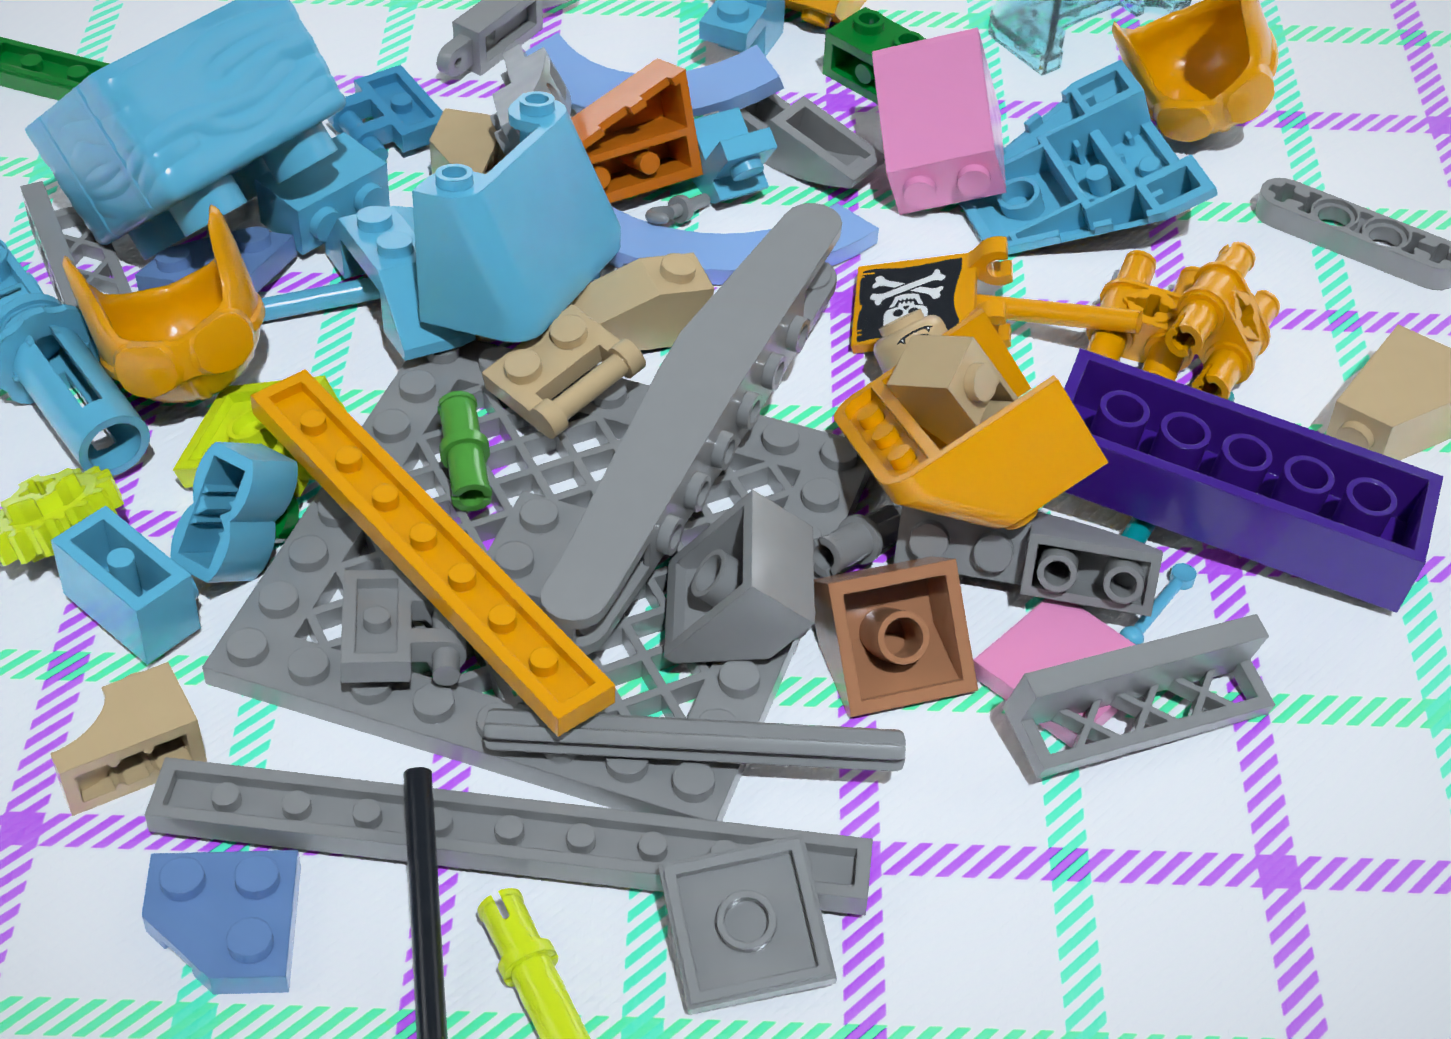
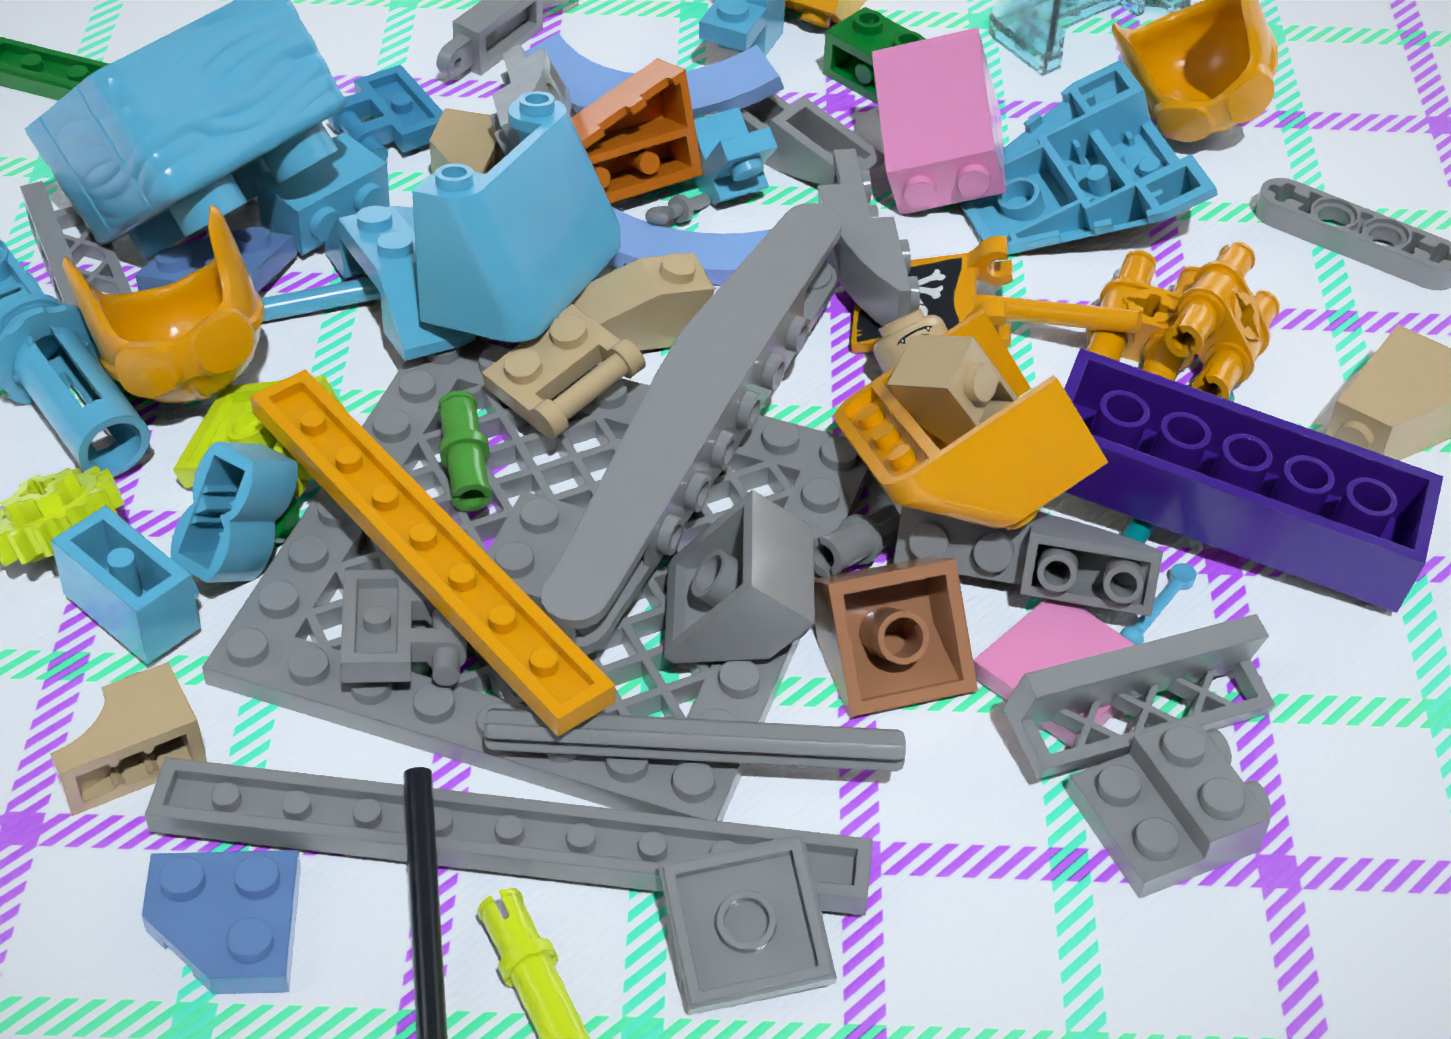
none -> light grey slope [818,148,920,326]
none -> light grey plate [1066,714,1271,899]

